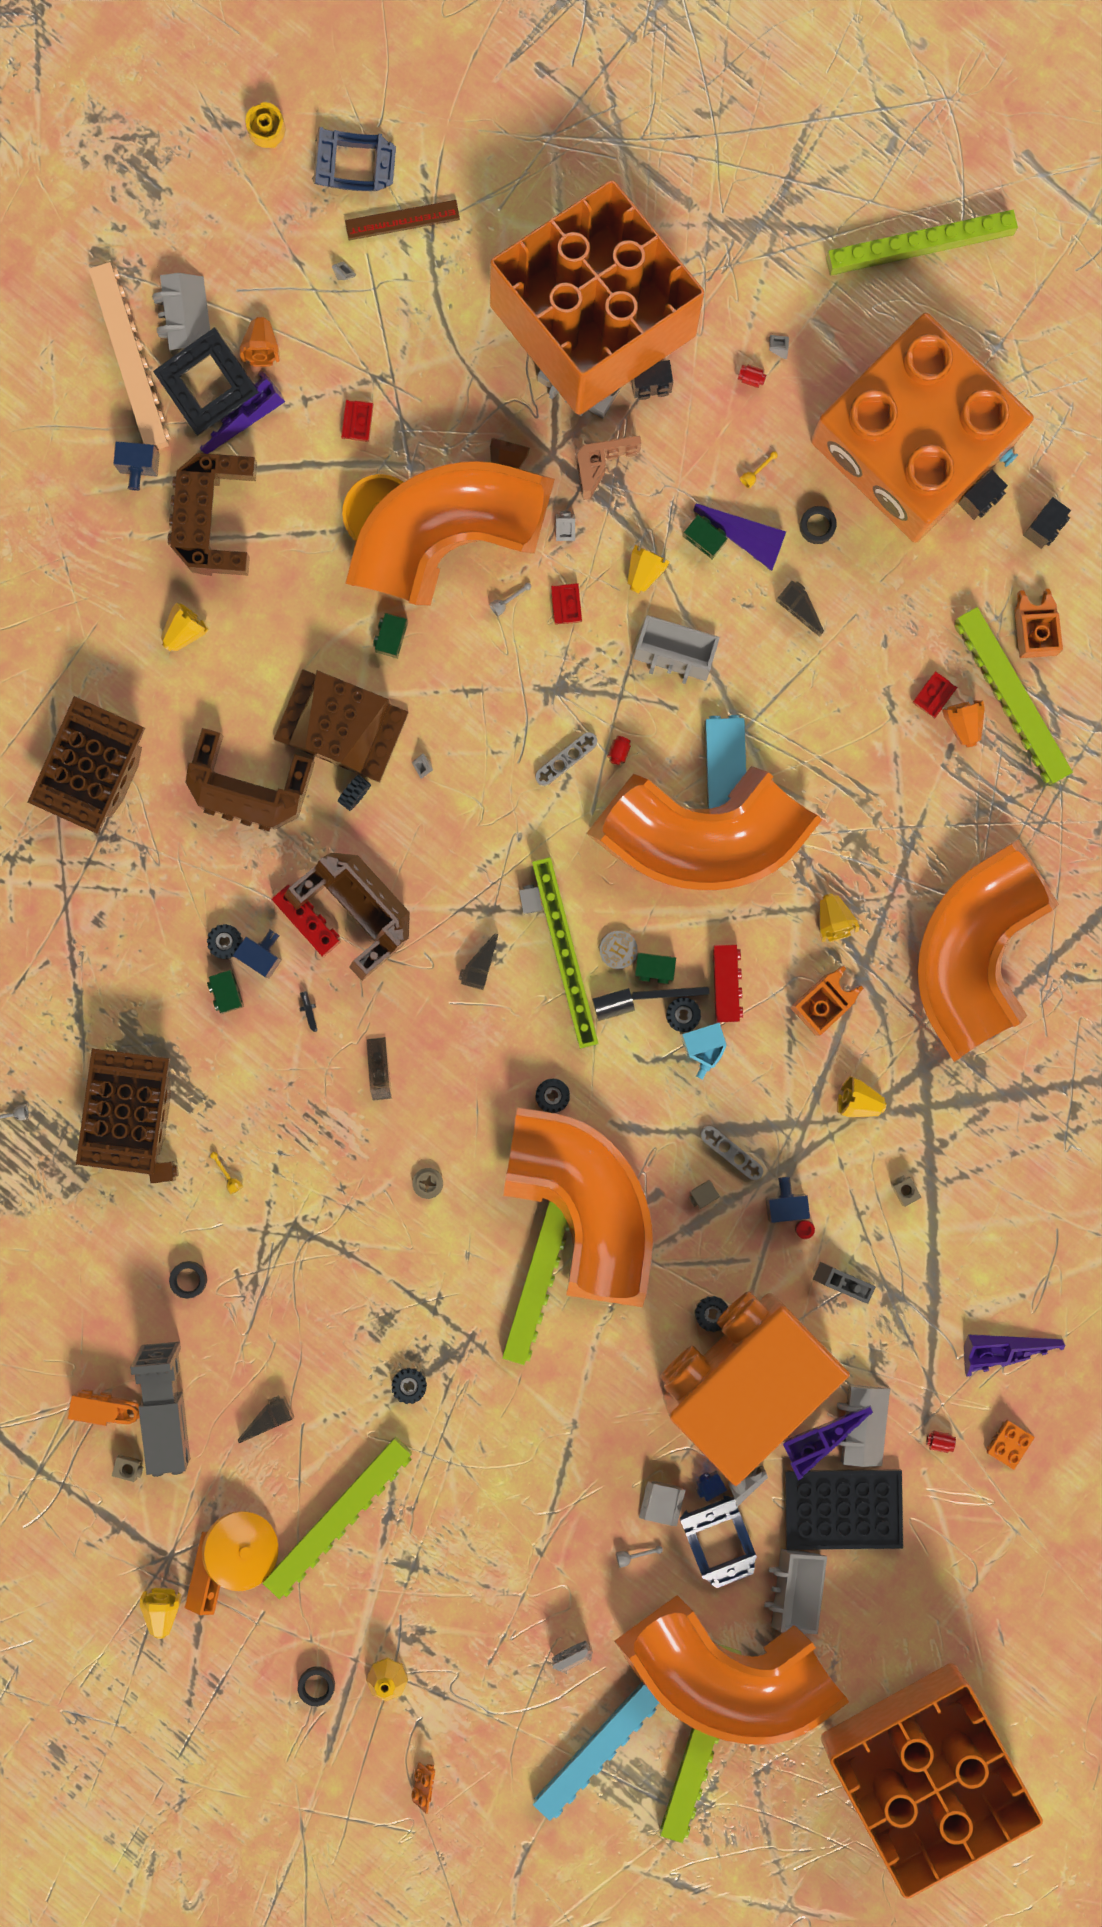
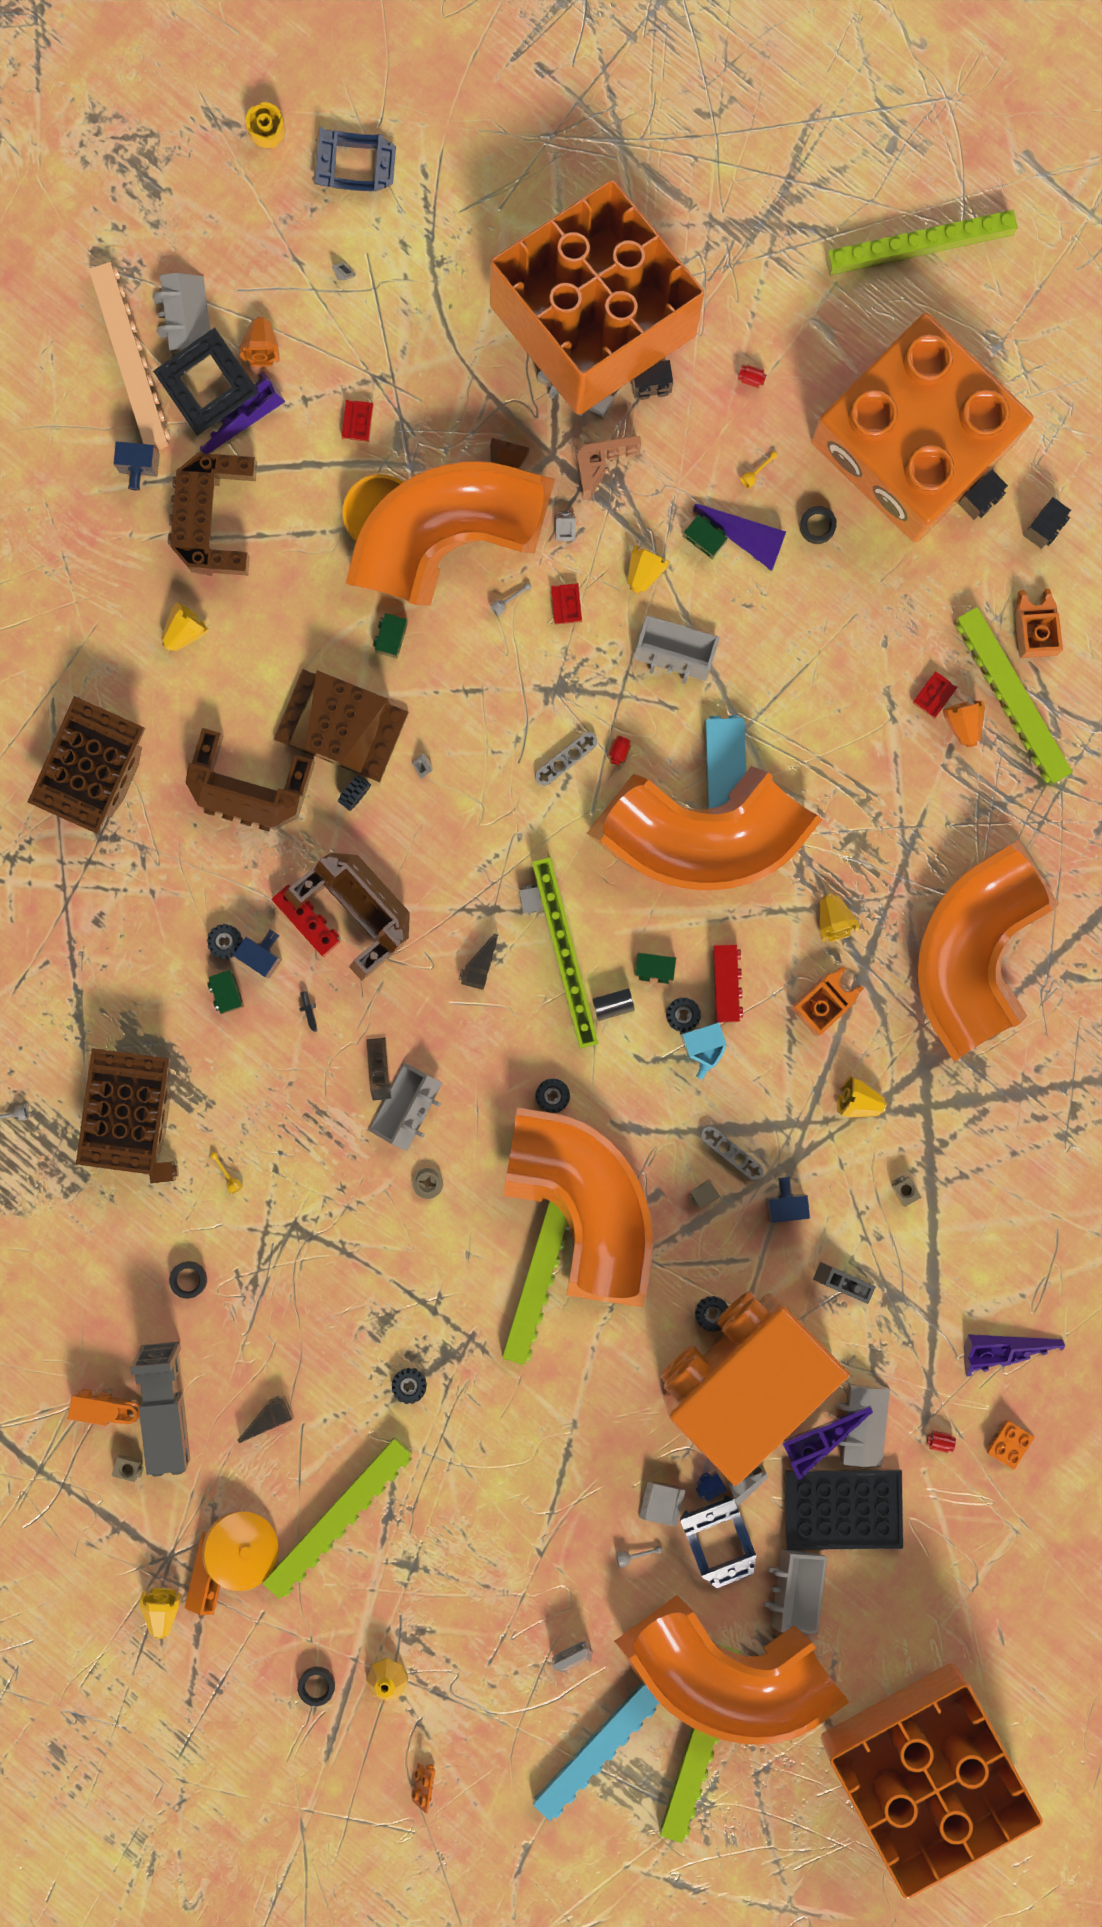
reddish brown tile [345,200,460,241] -> none
light grey tile [600,931,638,969] -> none
black tile [632,987,710,1000] -> none
light grey slope [769,335,789,359] -> none
clear smoke slope [776,581,824,637] -> none
red tile [795,1220,815,1239] -> none
medium azure bush [999,448,1018,467] -> none
none -> light grey piece [368,1063,442,1151]

